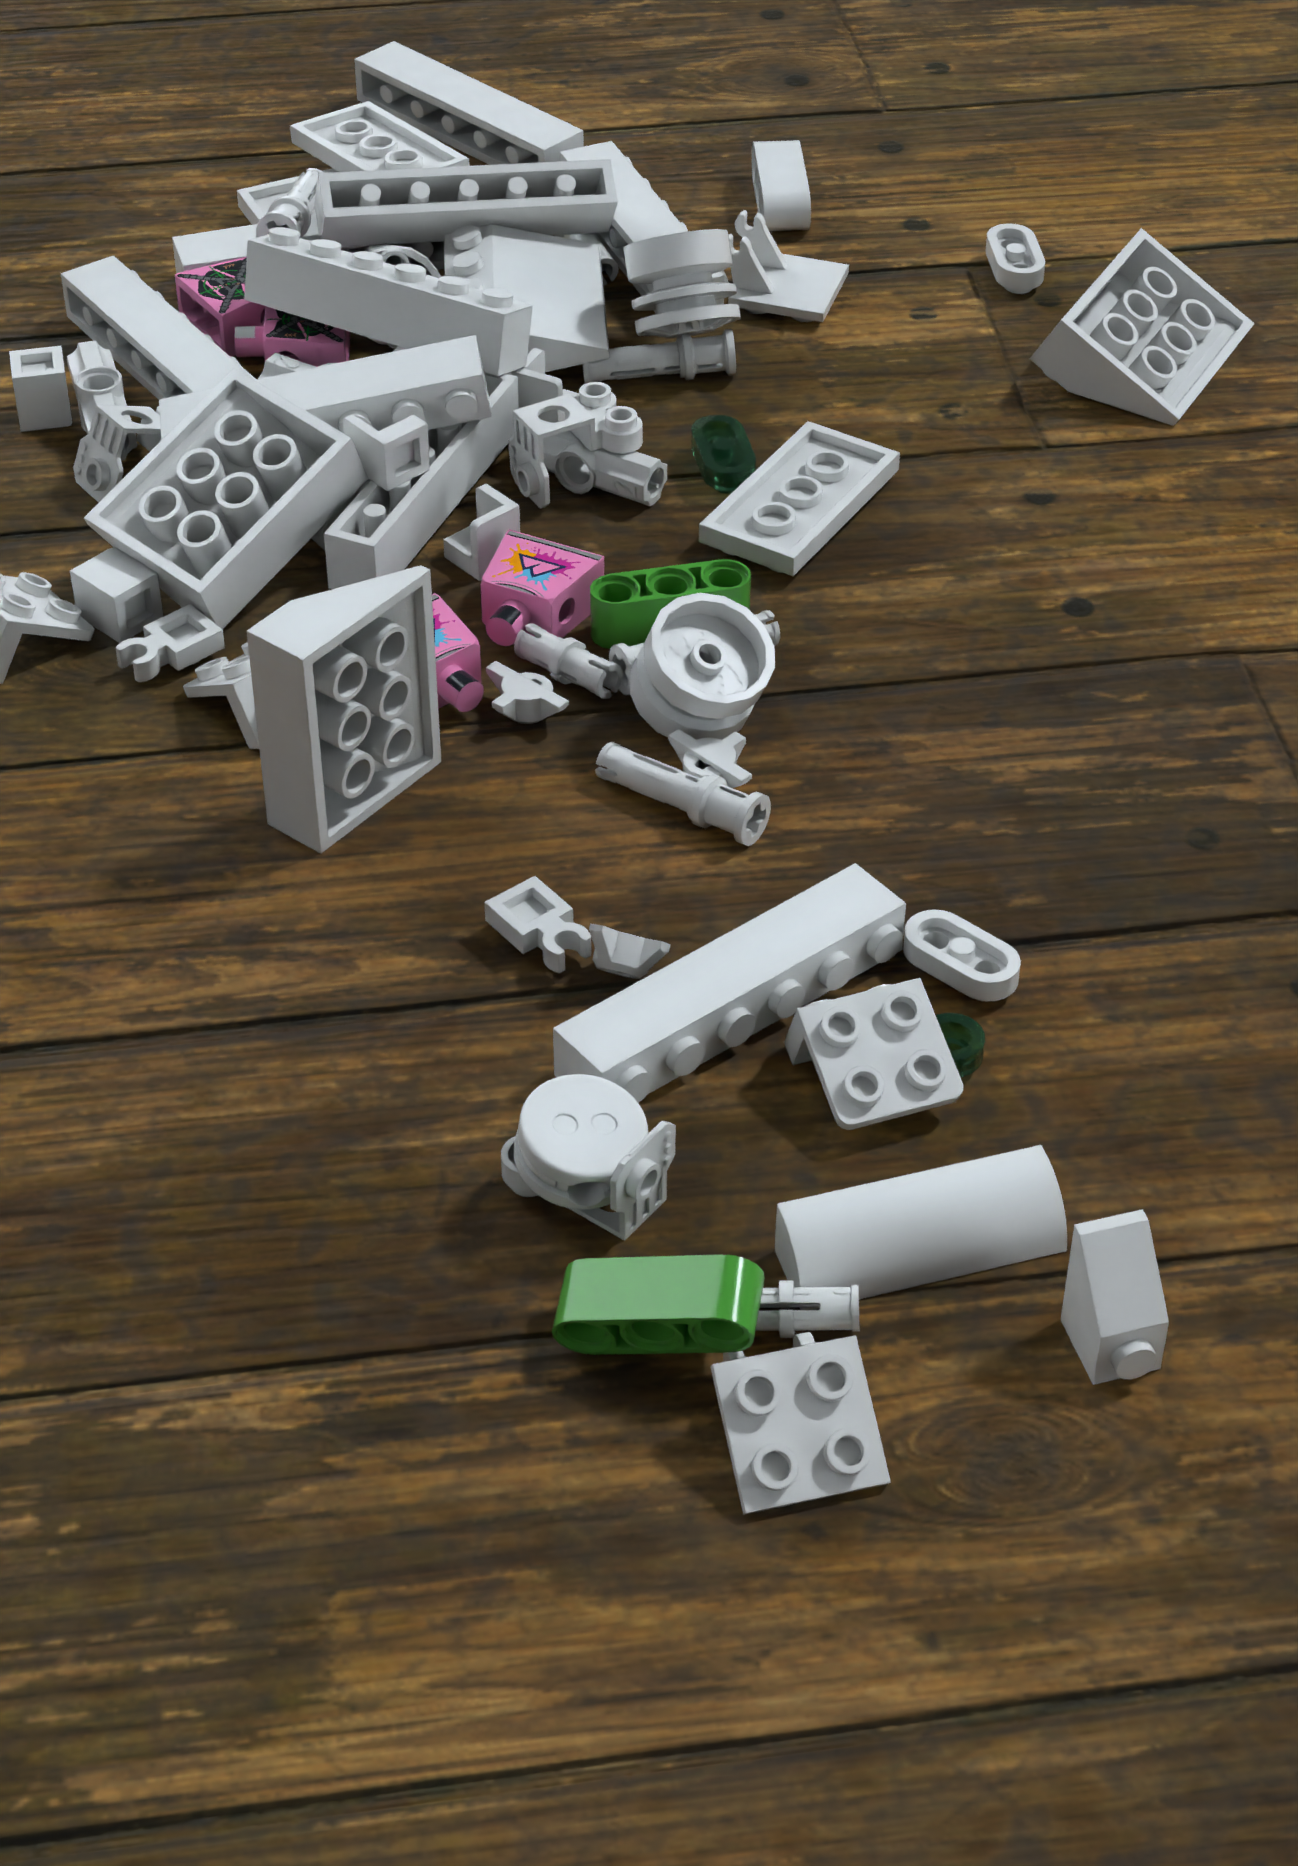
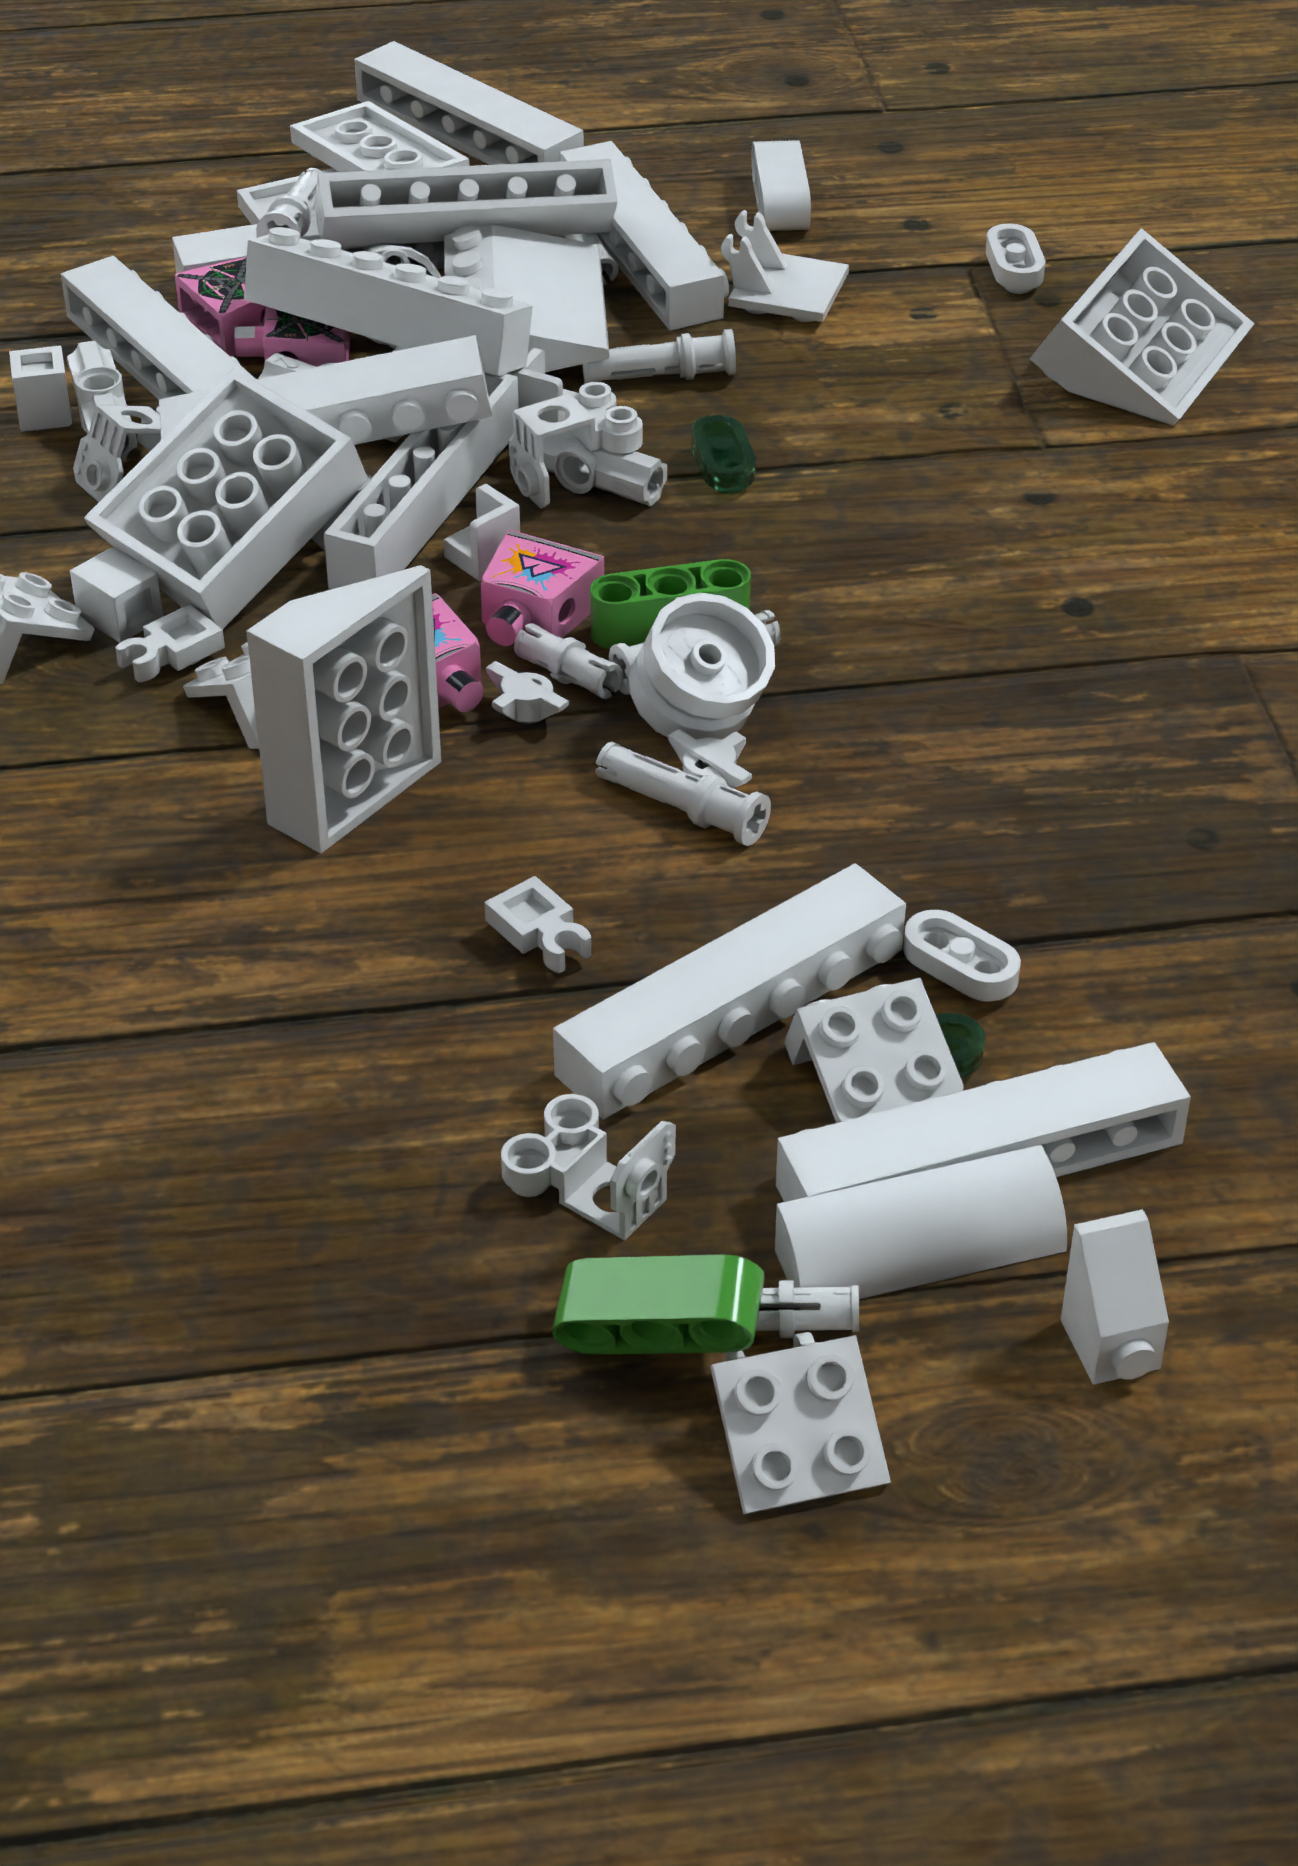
white panel [343,415,430,491] -> none
white head [514,1074,648,1209] -> none
white piece [589,923,671,979] -> none
white wheel [623,229,741,339] -> none
white plate [699,421,900,576] -> none
none -> white brick [776,1042,1191,1202]

